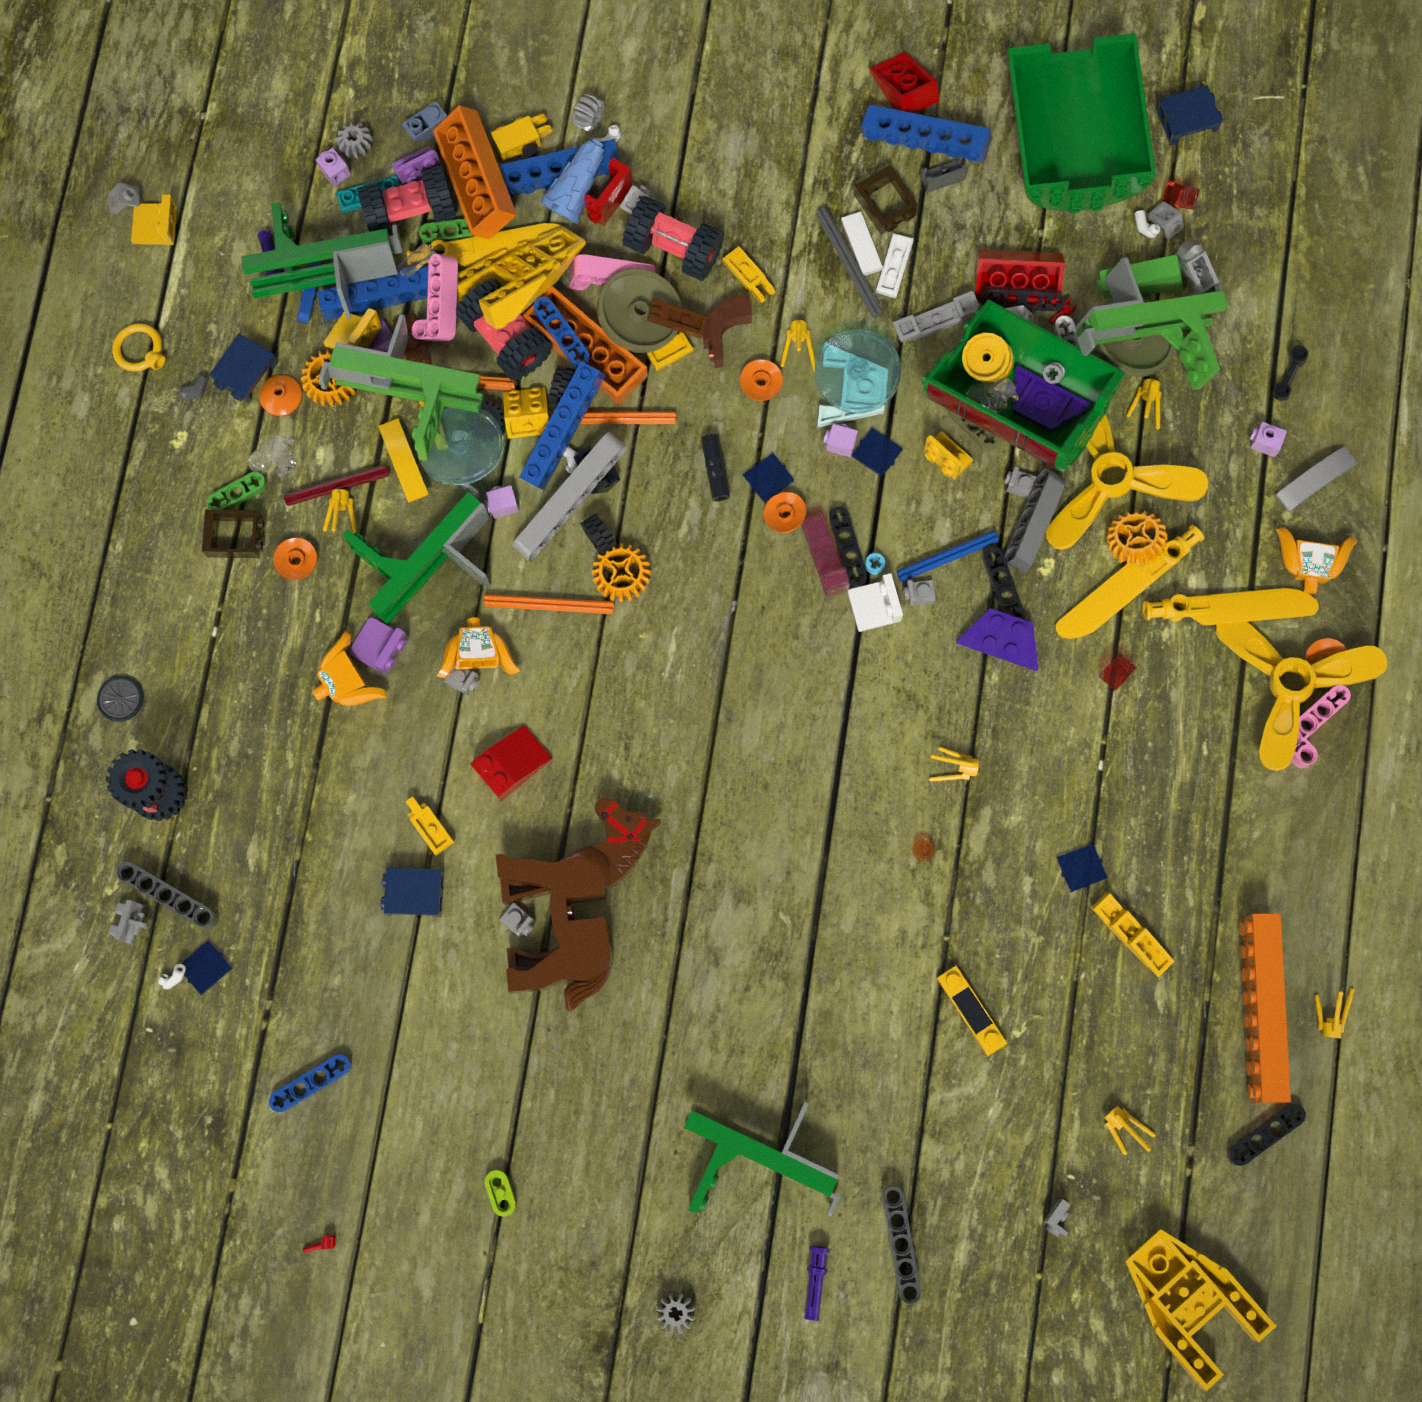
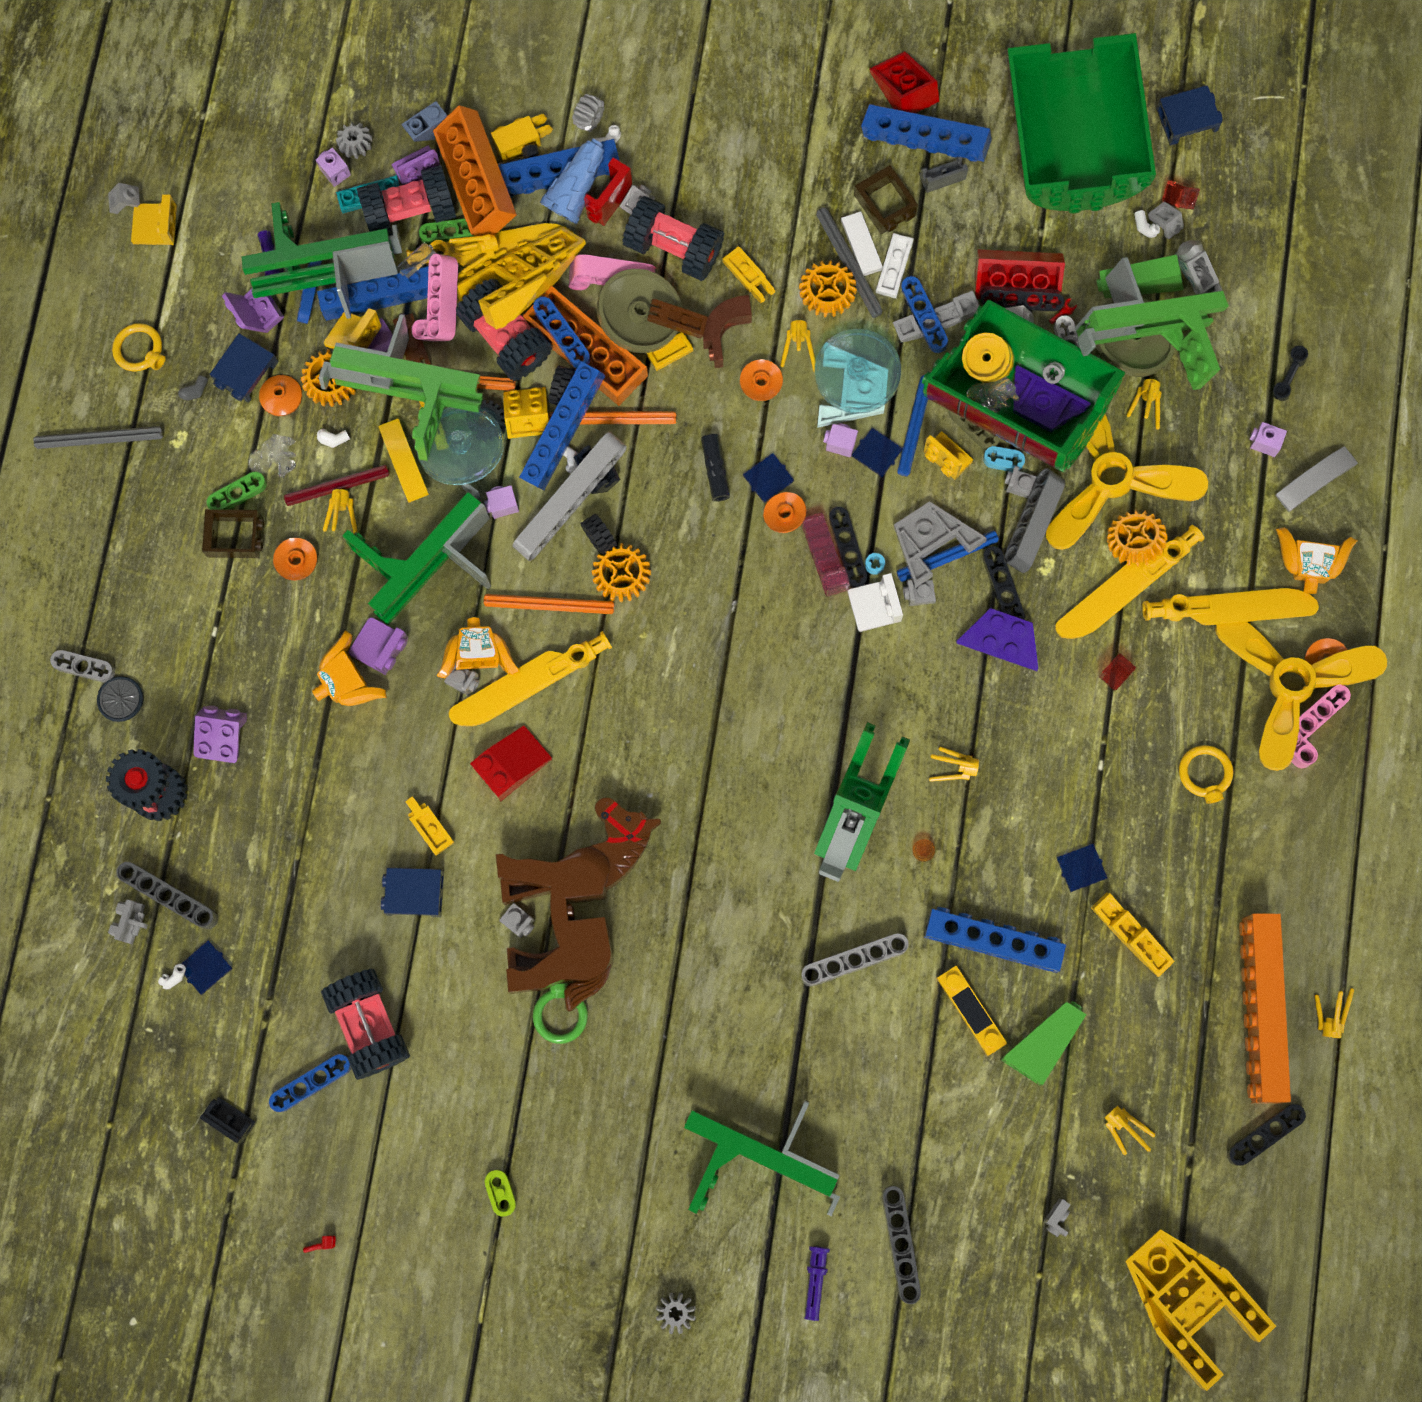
none -> dark grey axle [33,426,163,449]
none -> light grey beam [50,650,115,683]
none -> medium lavender bracket [194,706,247,763]
none -> black hinge [200,1097,257,1144]
none -> medium lavender bracket [222,289,284,333]
none -> white arm [317,429,350,448]
none -> plate [321,968,410,1080]
none -> yellow plant [449,234,498,273]
none -> yellow piece [449,631,612,726]
none -> bright green piece [533,983,588,1044]
none -> light orange gear [799,260,857,318]
none -> light grey beam [801,934,909,987]
none -> green piece [814,722,910,882]
none -> light grey wing [894,501,987,588]
none -> blue axle [897,375,928,477]
none -> blue beam [901,276,948,353]
none -> blue brick [924,907,1066,973]
none -> medium azure beam [983,446,1025,472]
none -> bright green slope [1001,1001,1087,1086]
none -> yellow piece [1179,745,1233,804]

